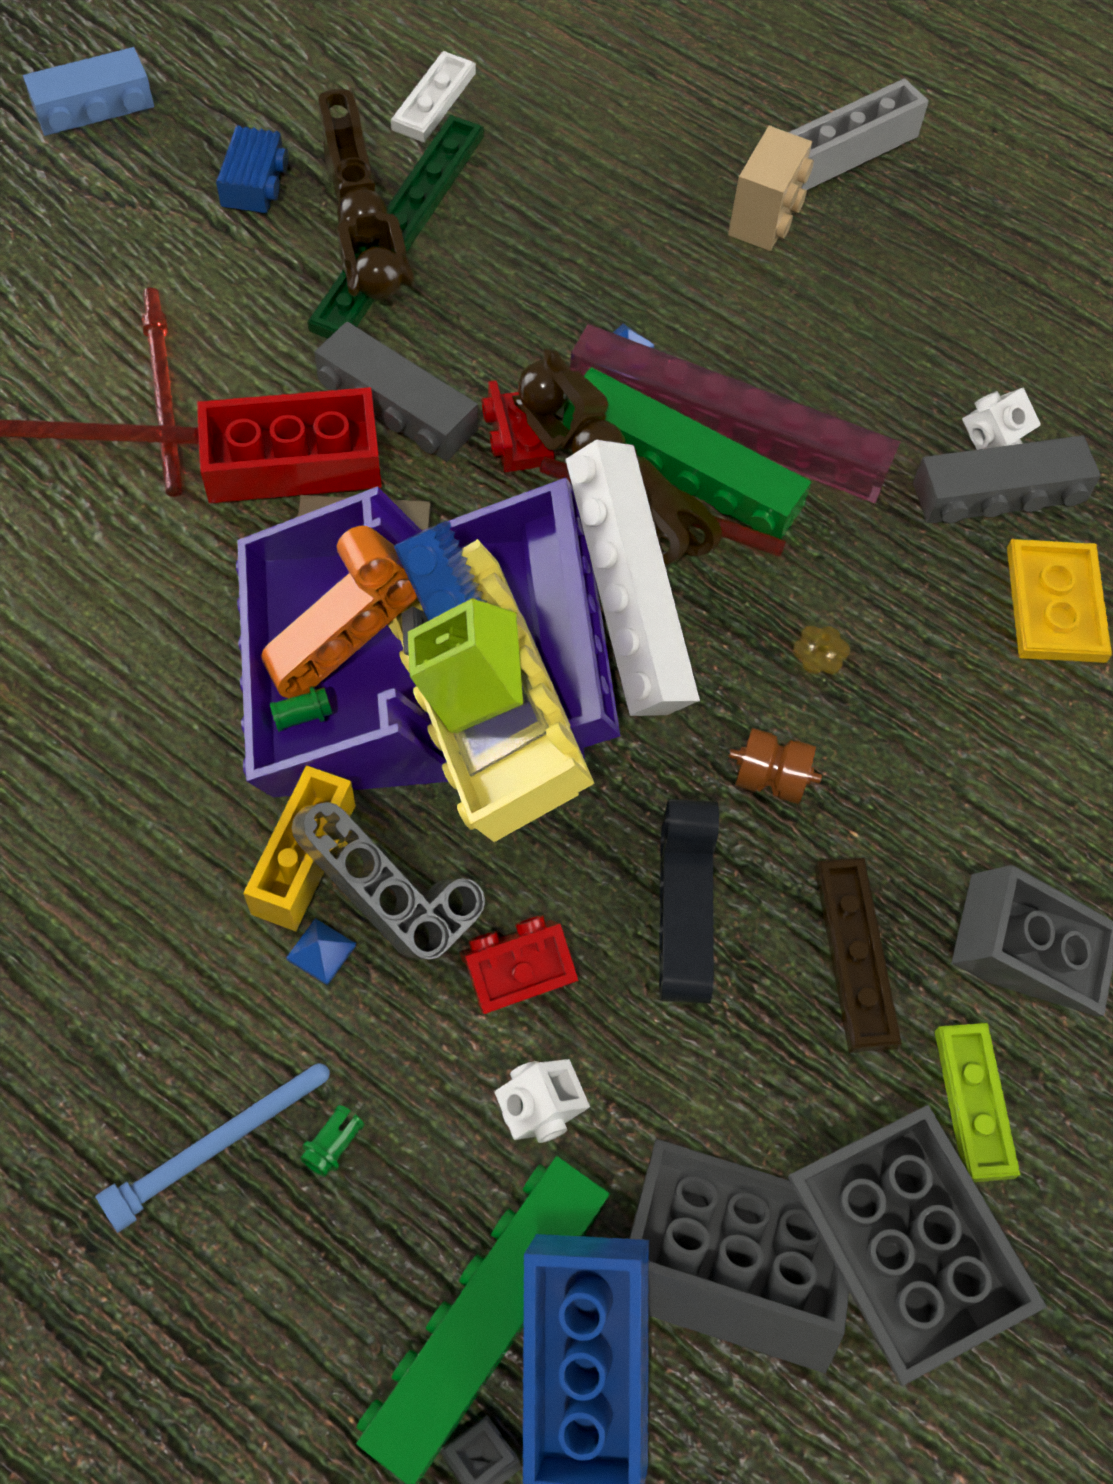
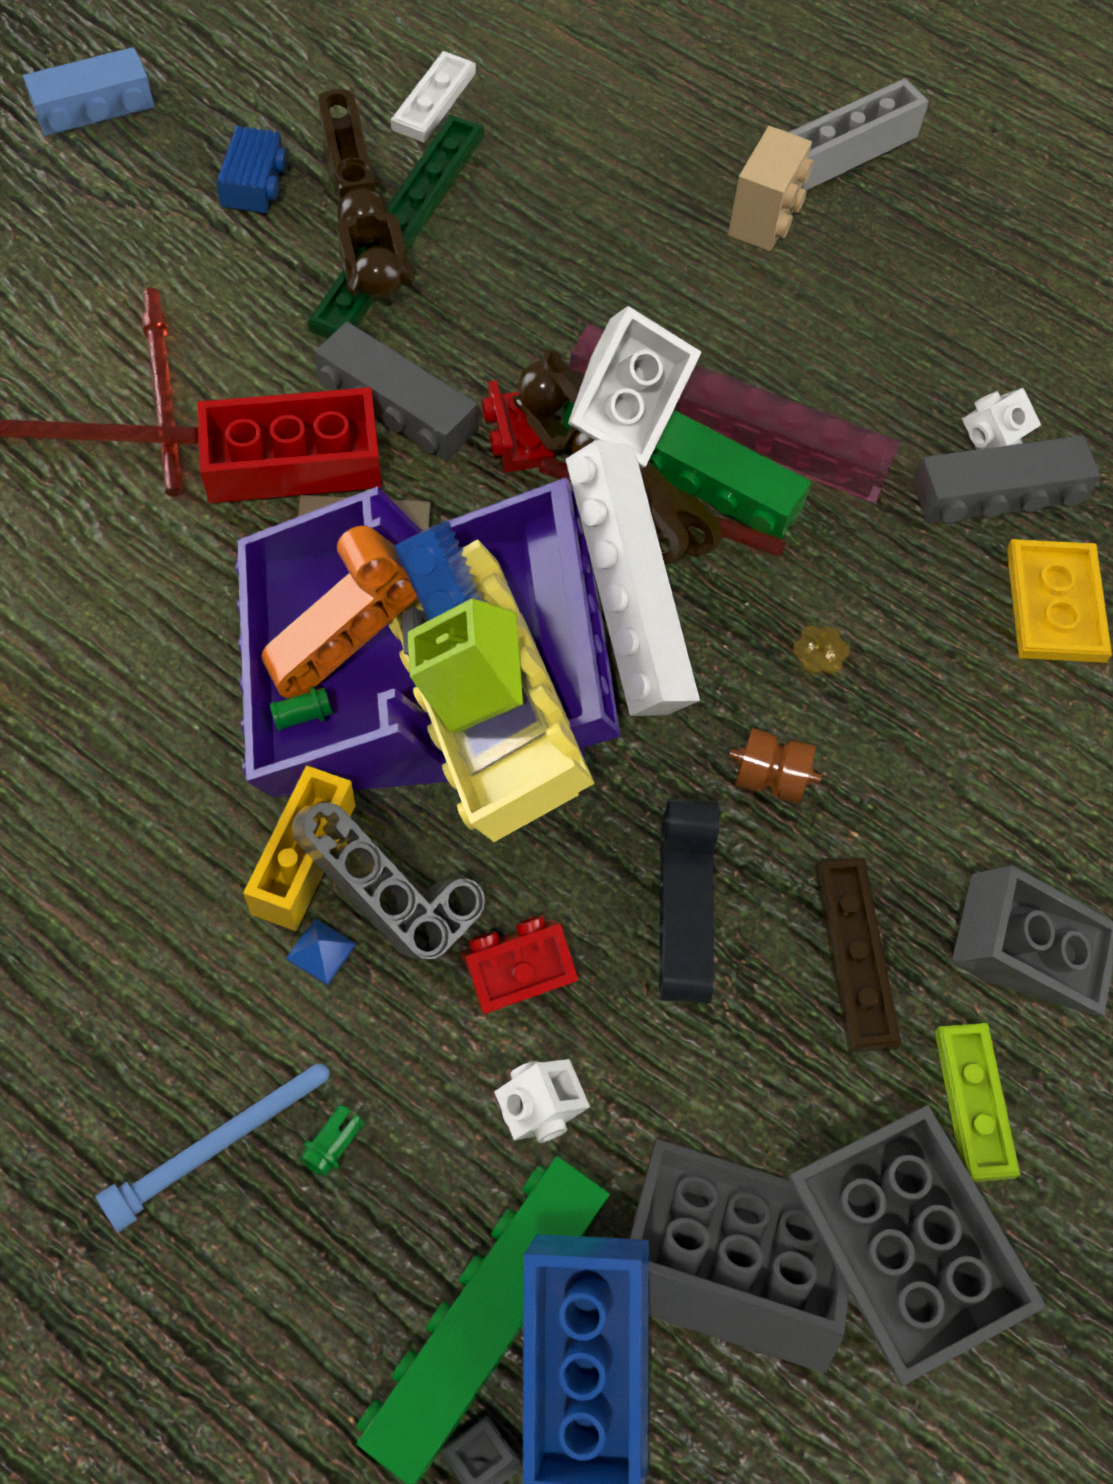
none -> white slope [568,306,701,468]

